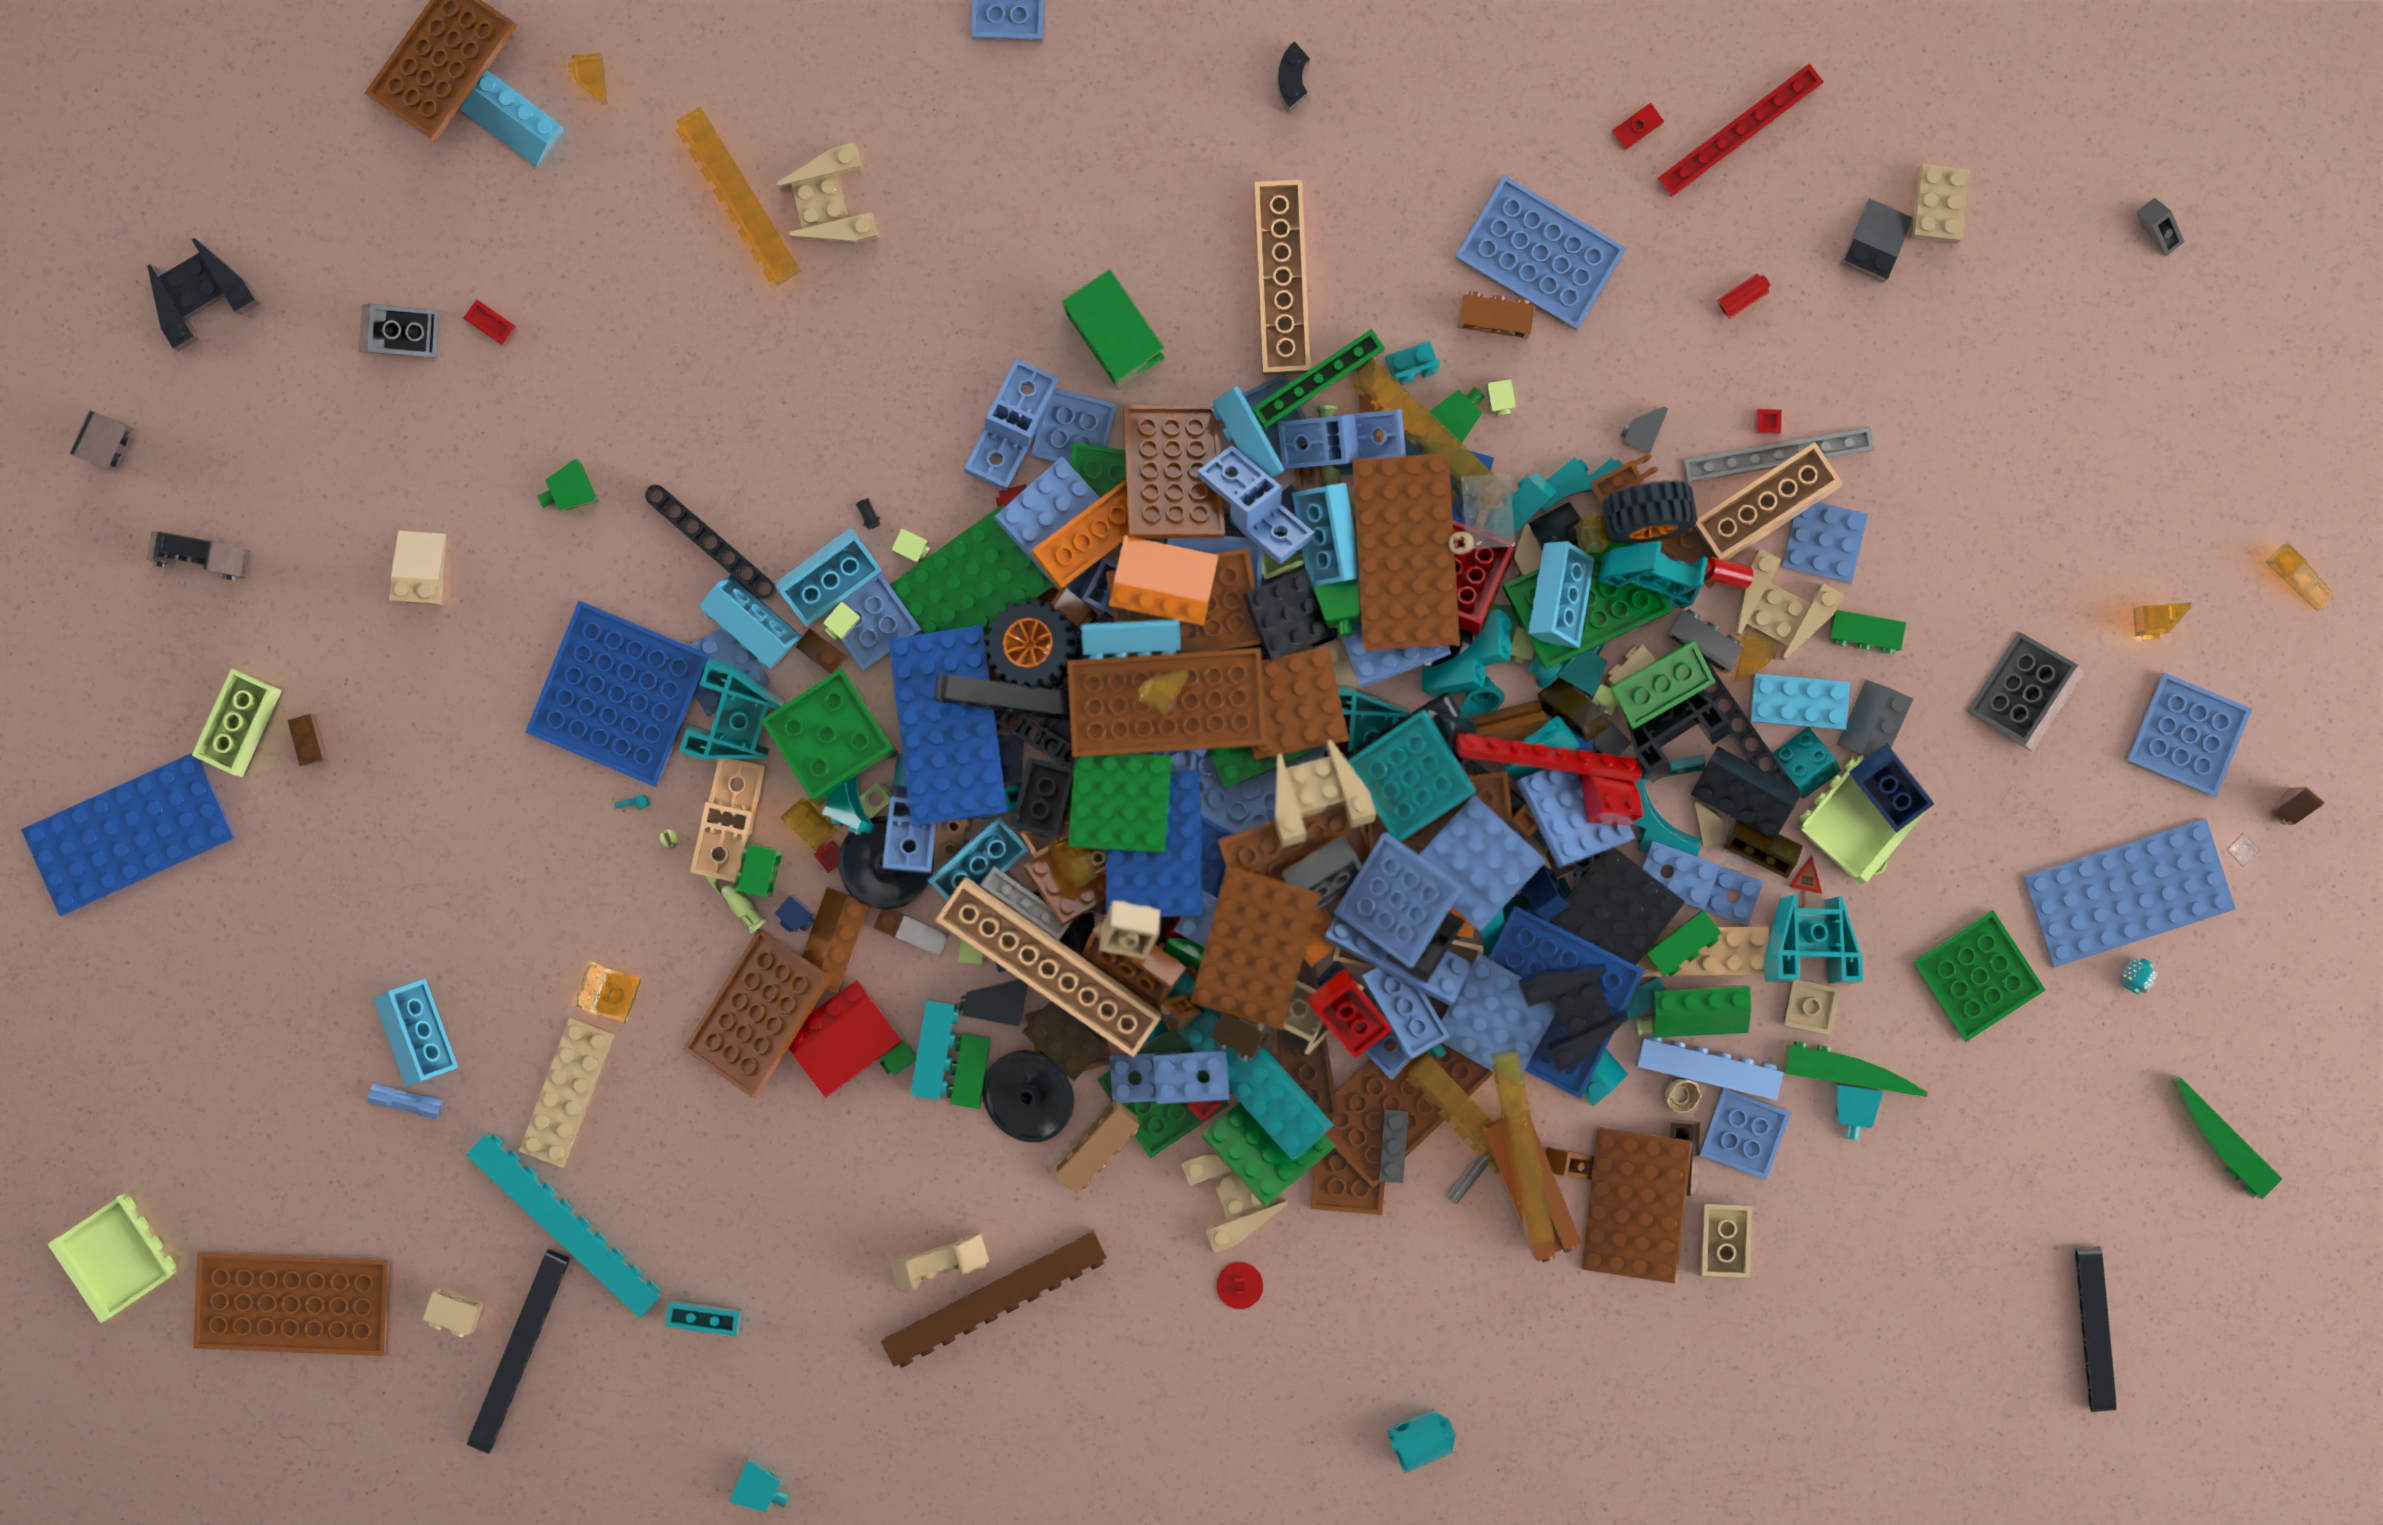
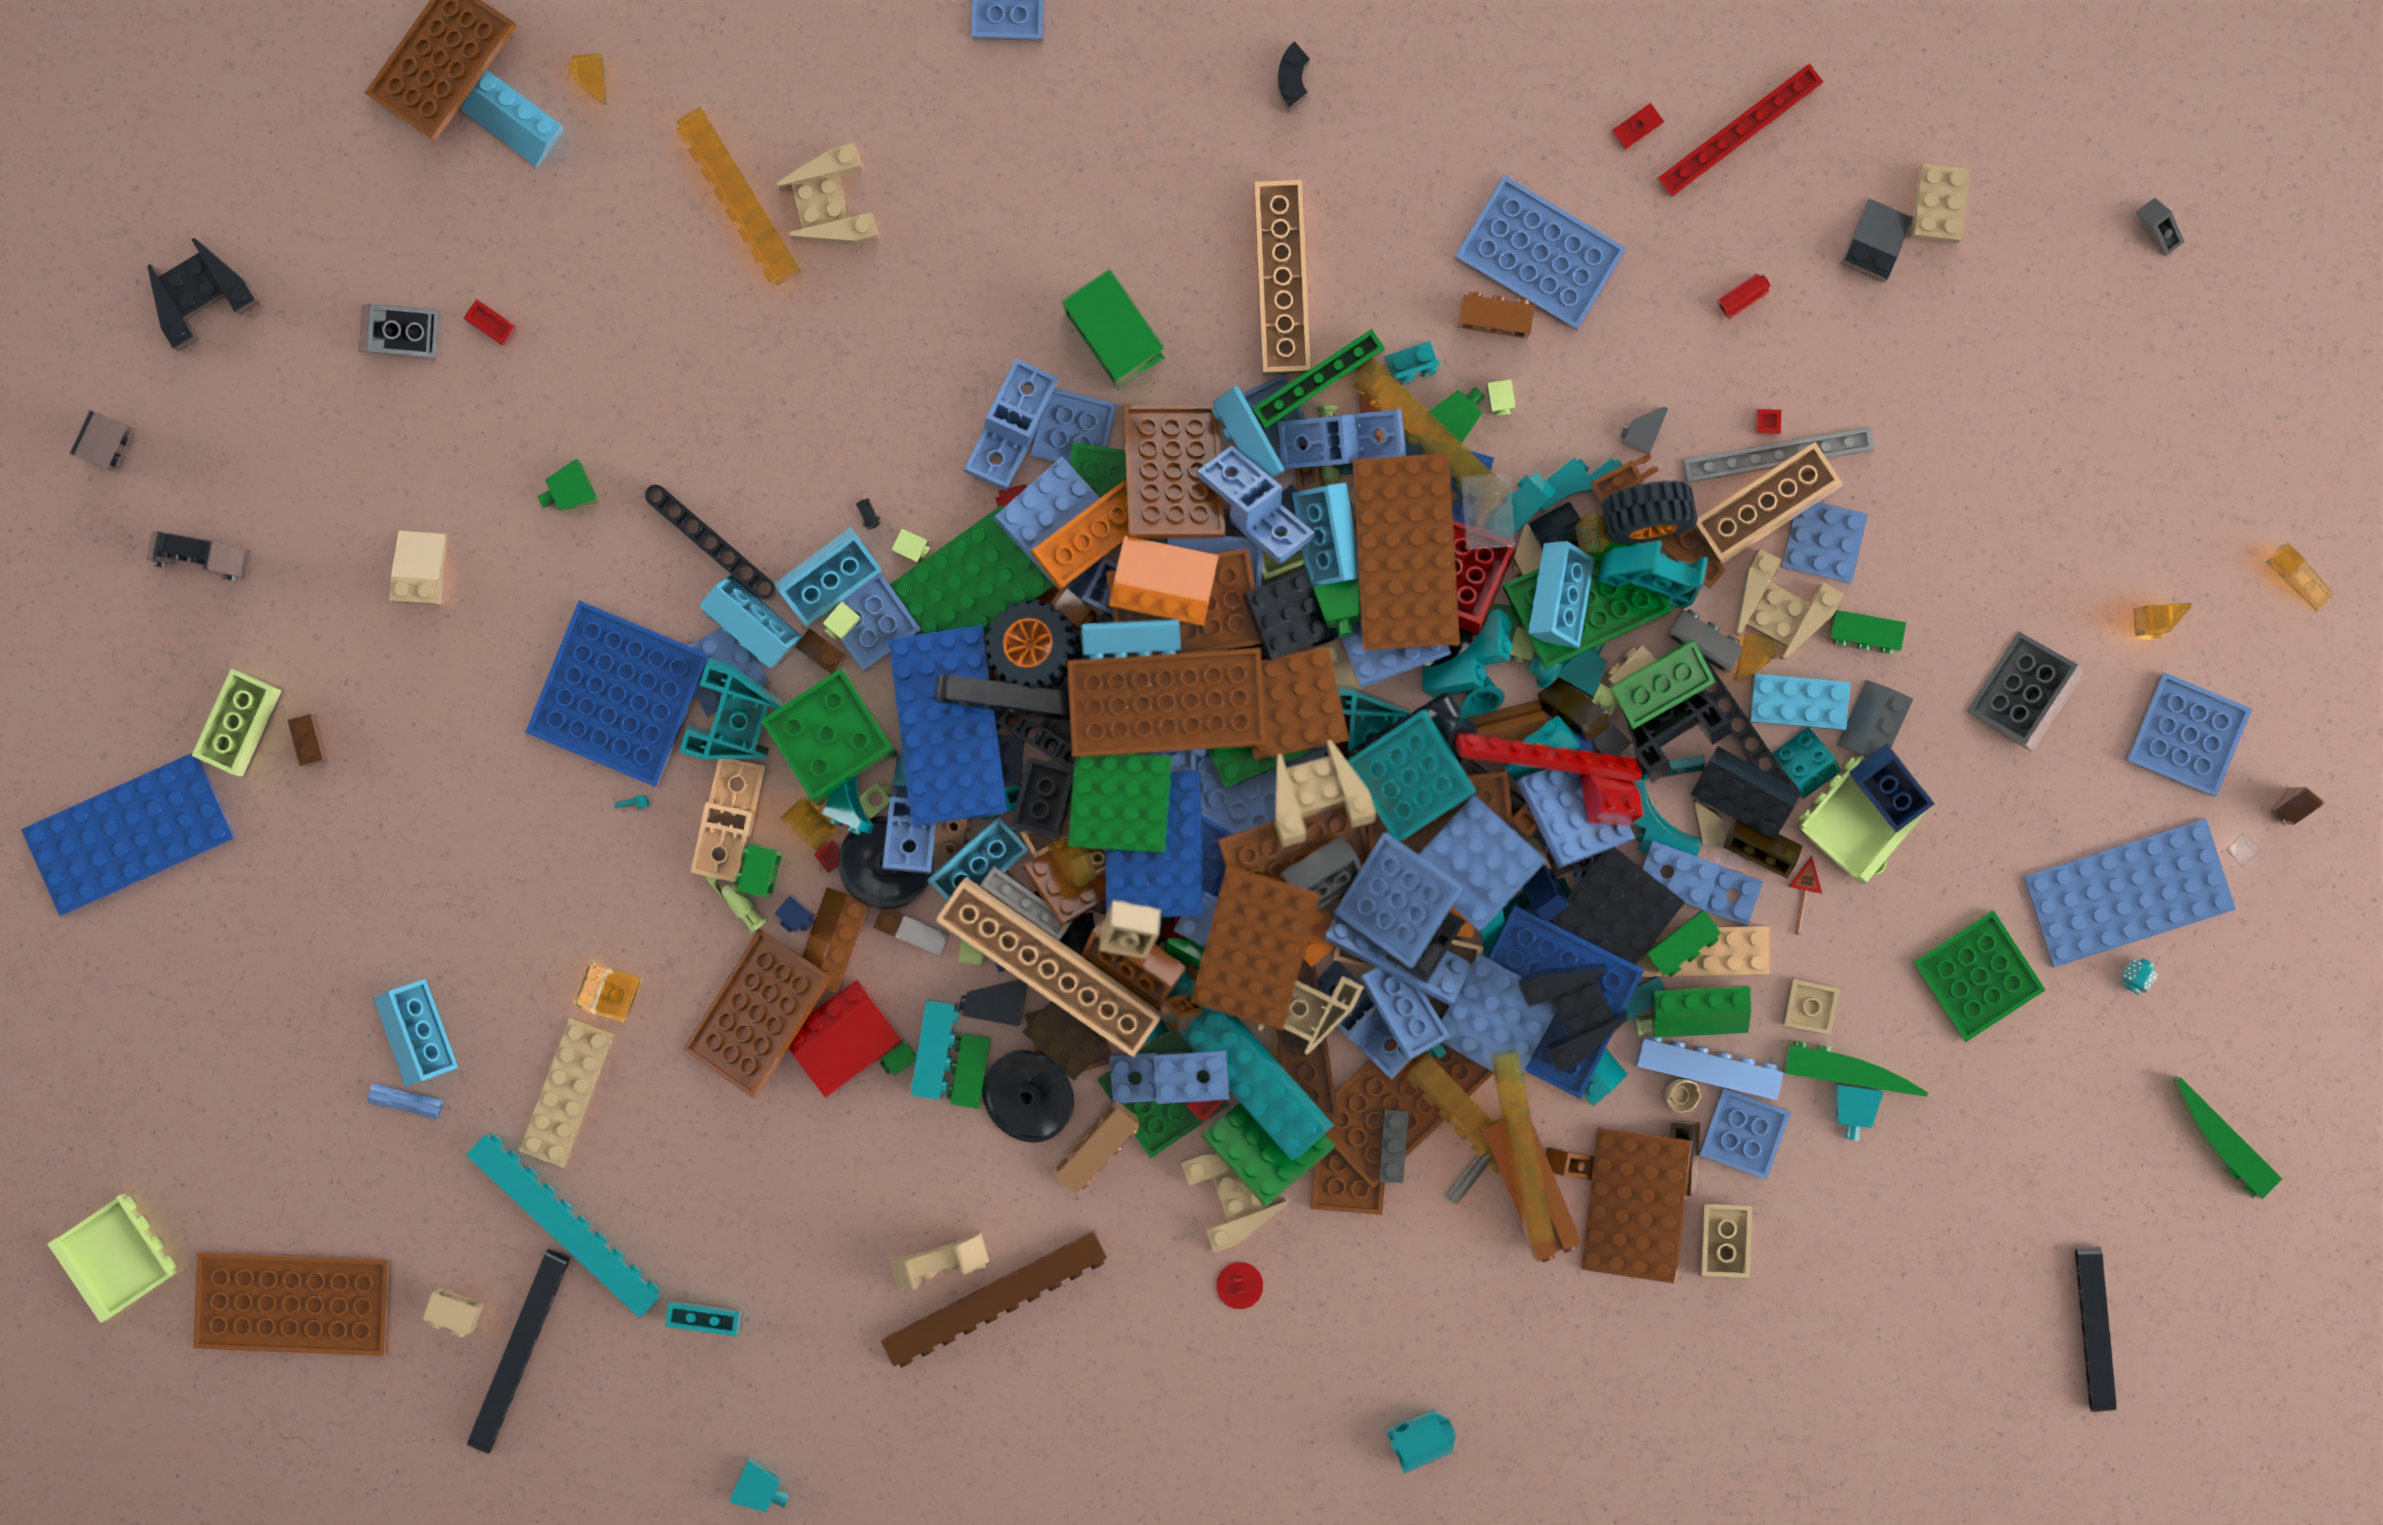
yellowish green hinge [659,829,679,848] -> none
clear yellow slope [1138,669,1190,716] -> none
dark brown brick [1210,1012,1269,1062] -> none
red slope [1307,969,1393,1059] -> none
tan bush [1449,532,1474,554] -> none
red brick [1704,557,1754,589] -> none
teal wedge [1764,895,1863,984] -> none

